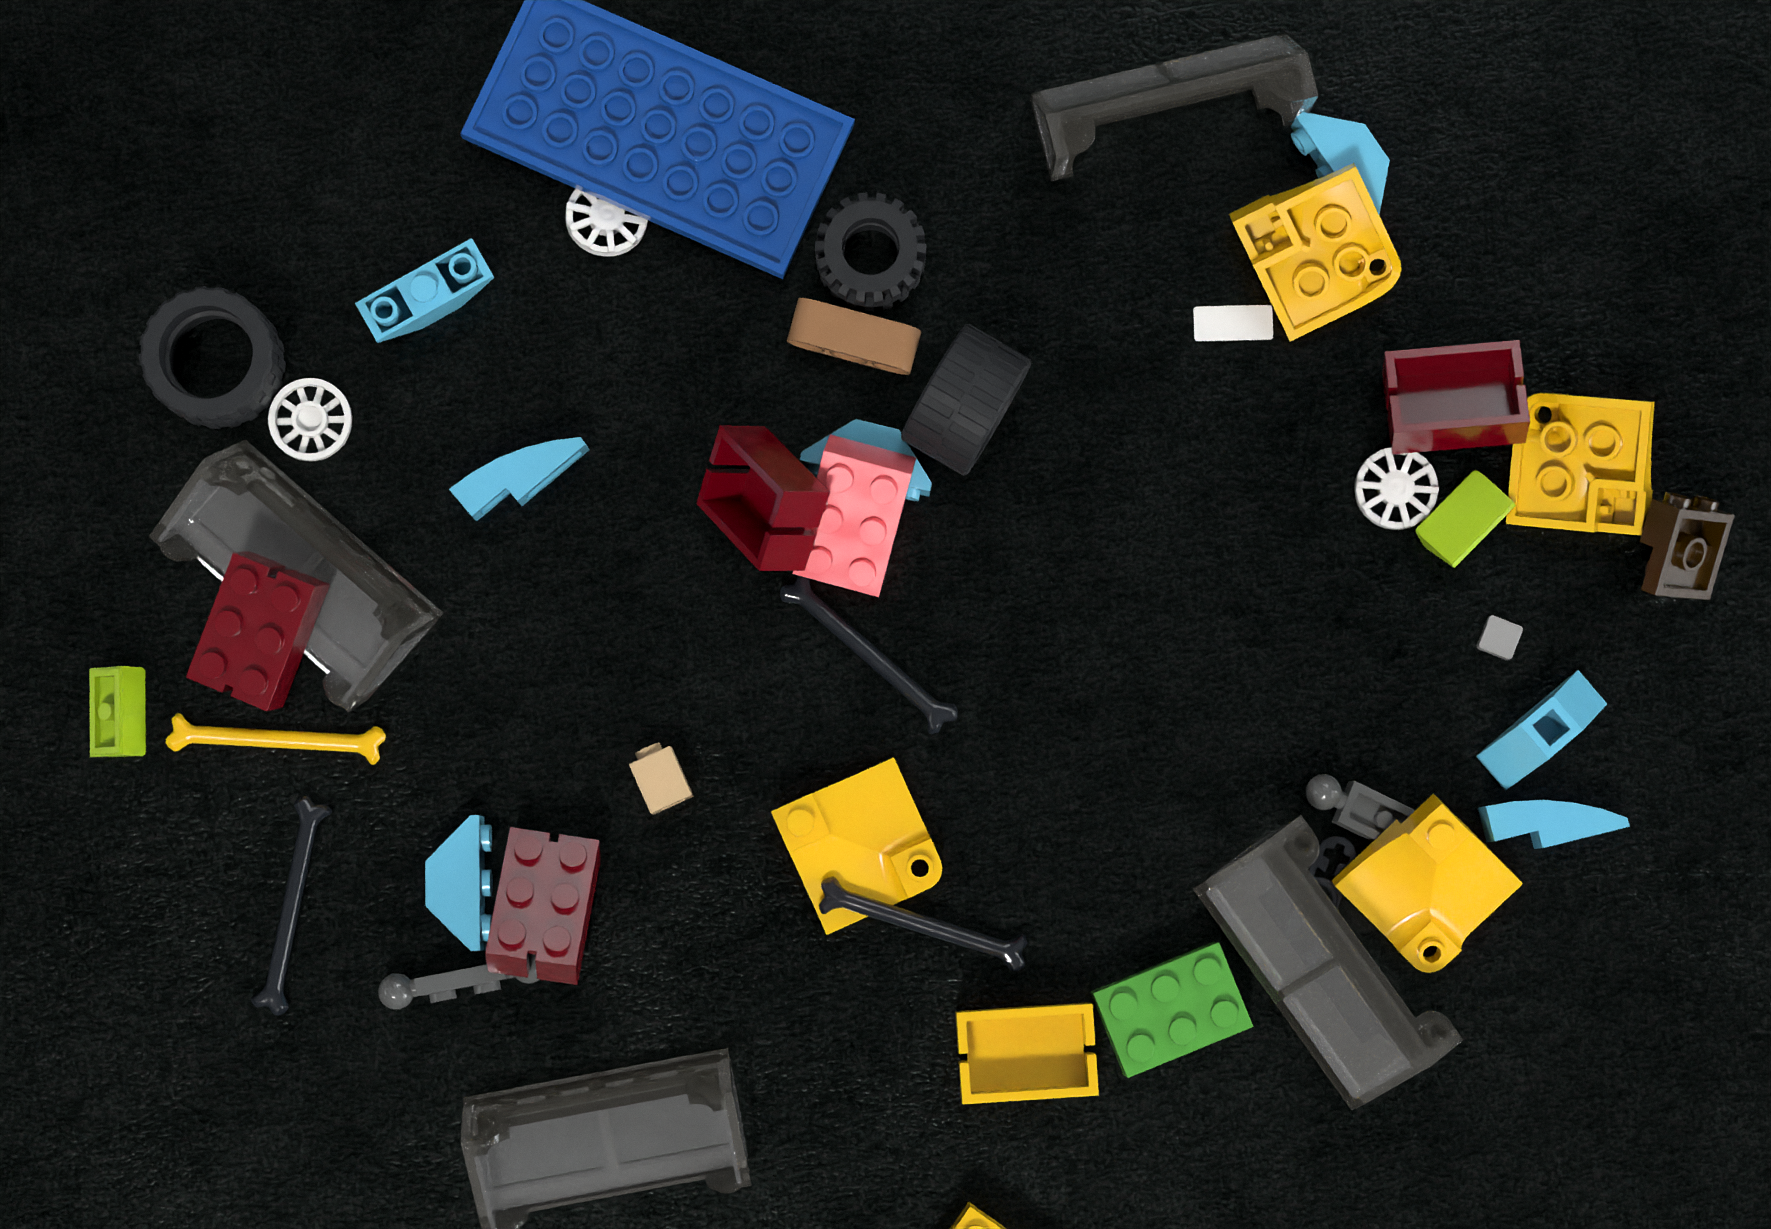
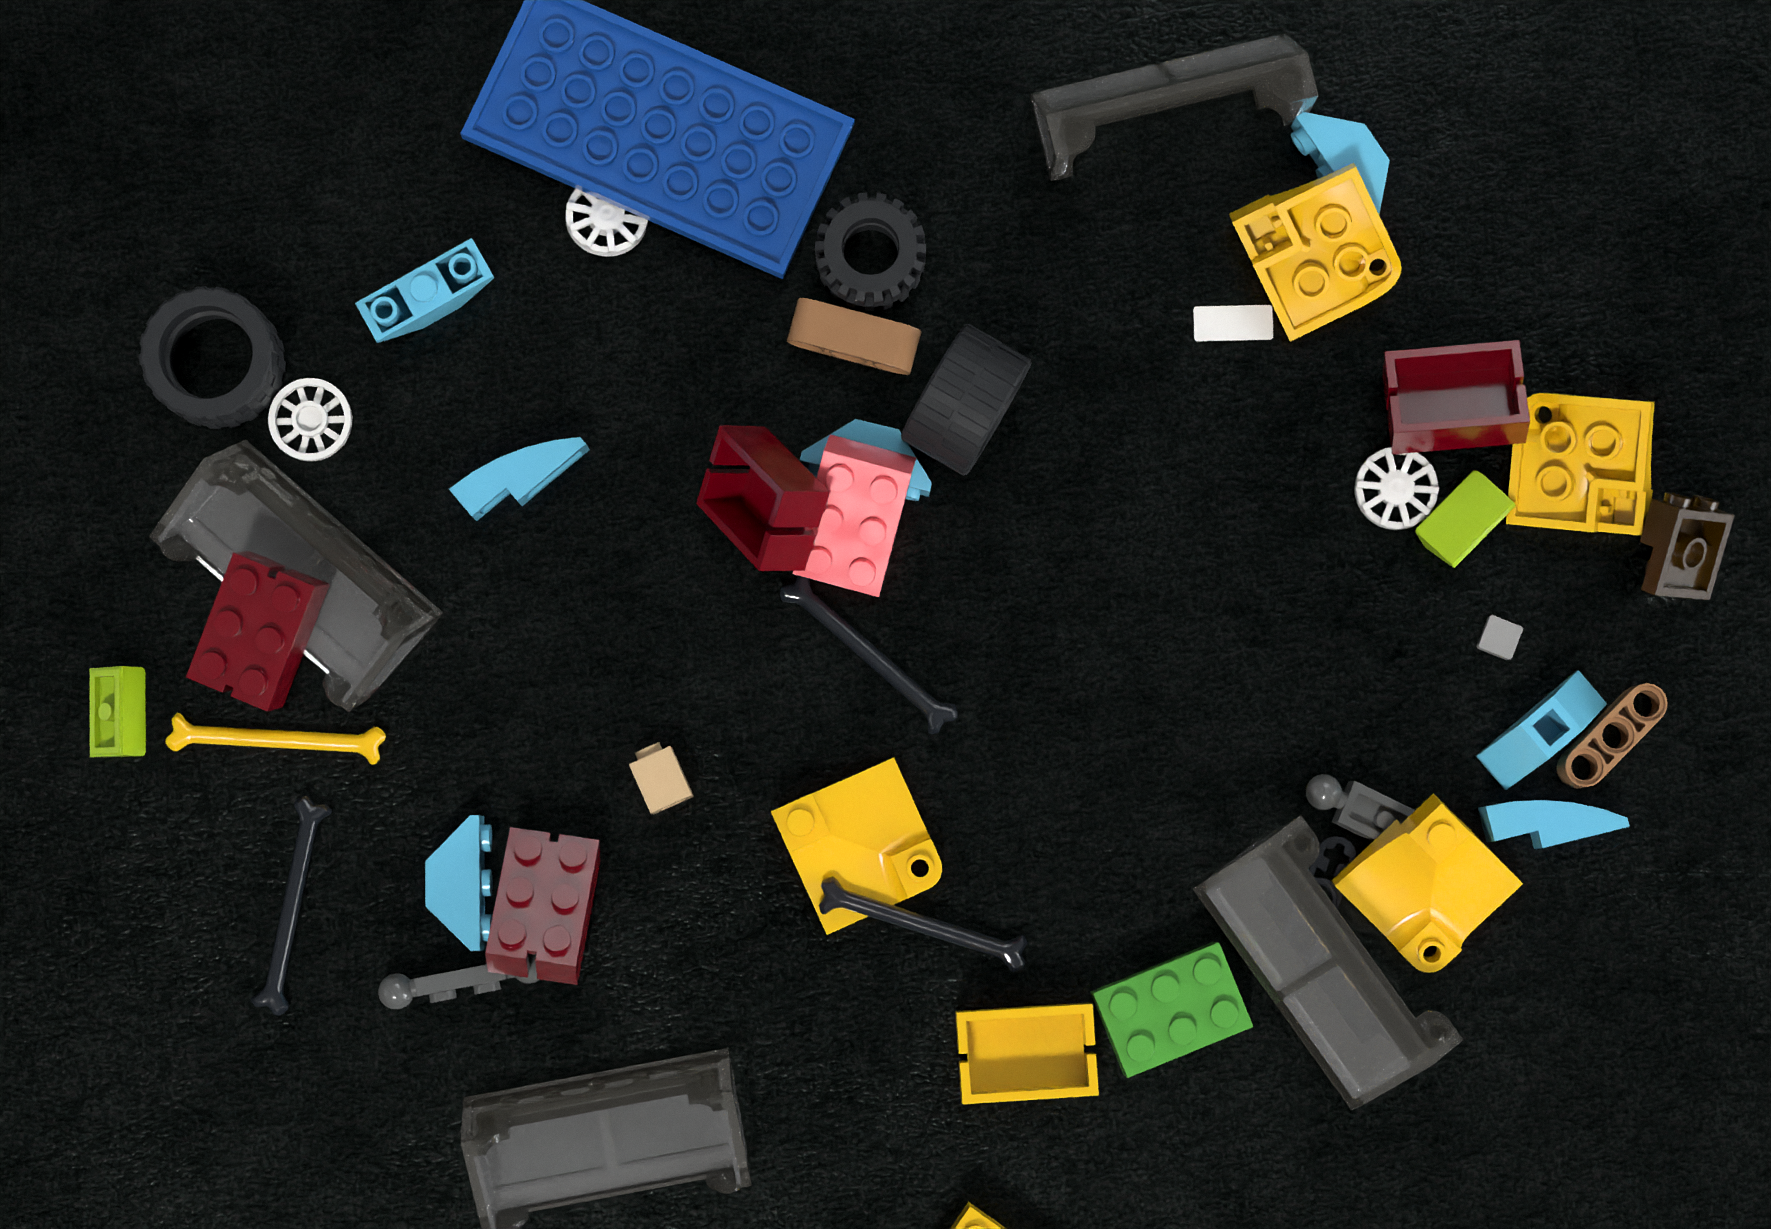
none -> medium nougat beam [1556,683,1668,789]

